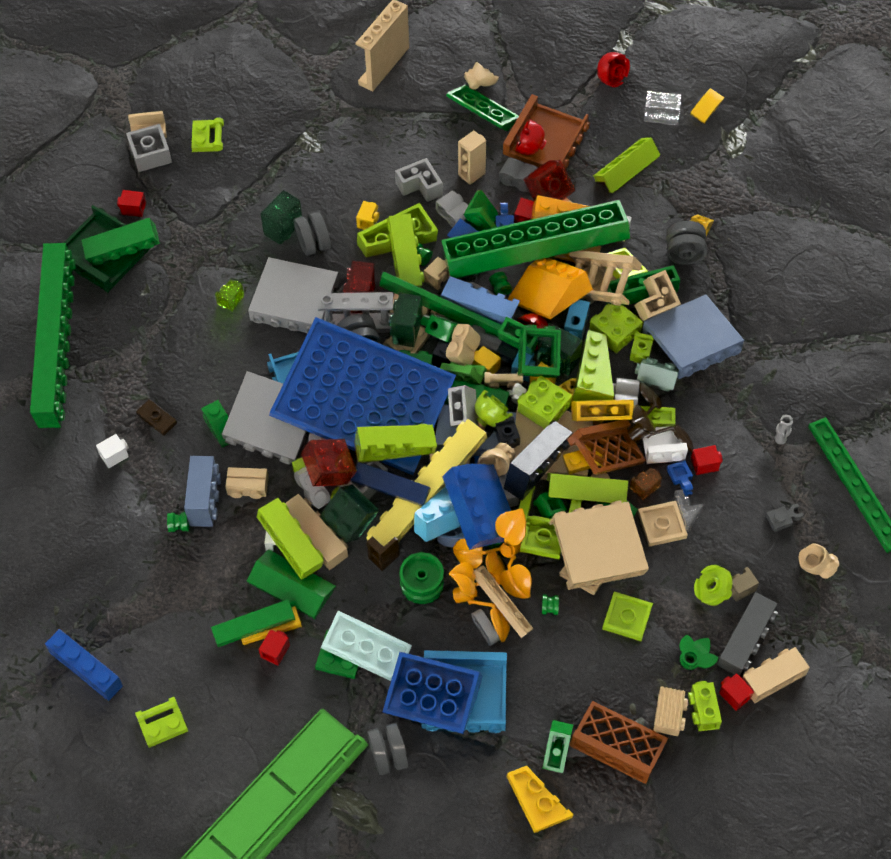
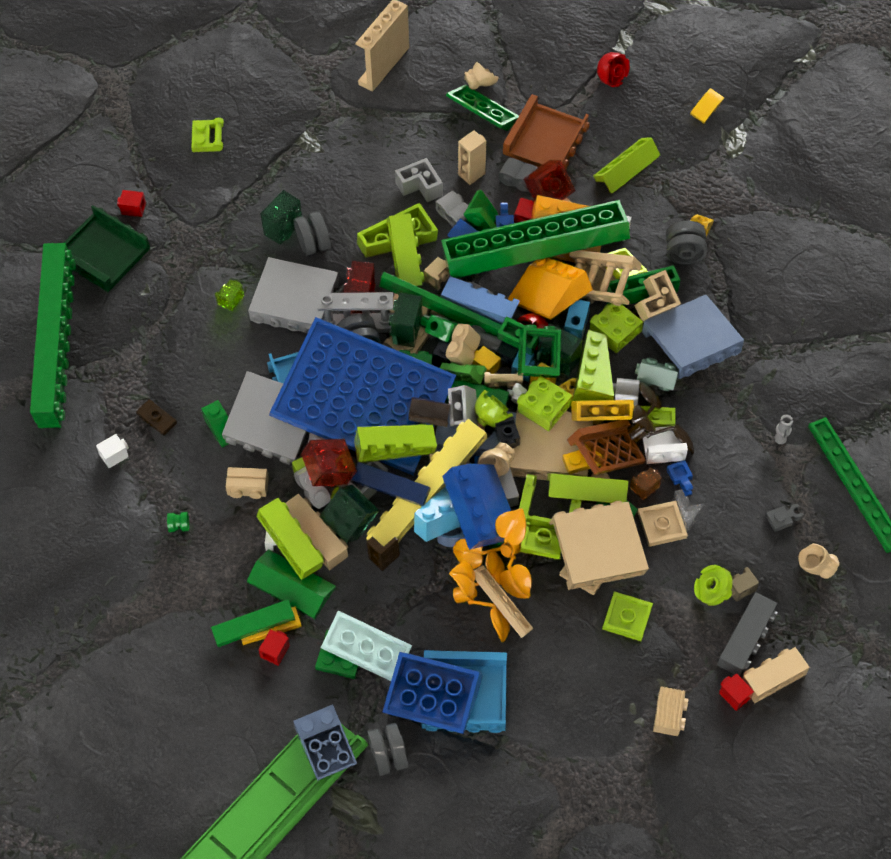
blue brick [45,629,123,701] -> none
green brick [82,218,160,266] -> none
light grey brick [126,124,172,172] -> none
tan panel [128,111,167,138] -> none
lime plate [135,697,188,748] -> none
sand blue brick [184,456,221,527] -> none
yellow brick [356,201,379,230] -> none
green wheel [399,552,444,604] -> none
green wheel [416,242,433,266] -> none
light grey beam [471,609,500,646] -> none
green wheel [489,271,512,296] -> none
wedge [503,420,573,501] -> none
yellow wing [506,766,574,833] -> none
red cylinder [515,119,547,155] -> none
green brick [533,492,566,519] -> none
green wheel [542,594,559,615] -> none
green slope [542,720,573,773] -> none
dark orange fence [570,701,668,784] -> none
lime brick [630,332,654,364] -> none
clear slope [644,91,681,125] -> none
green plate [679,635,718,670] -> none
lime brick [688,681,722,732] -> none
red brick [691,445,723,475] -> none
none -> sand blue slope [293,704,357,781]
none -> dark brown panel [408,397,450,427]

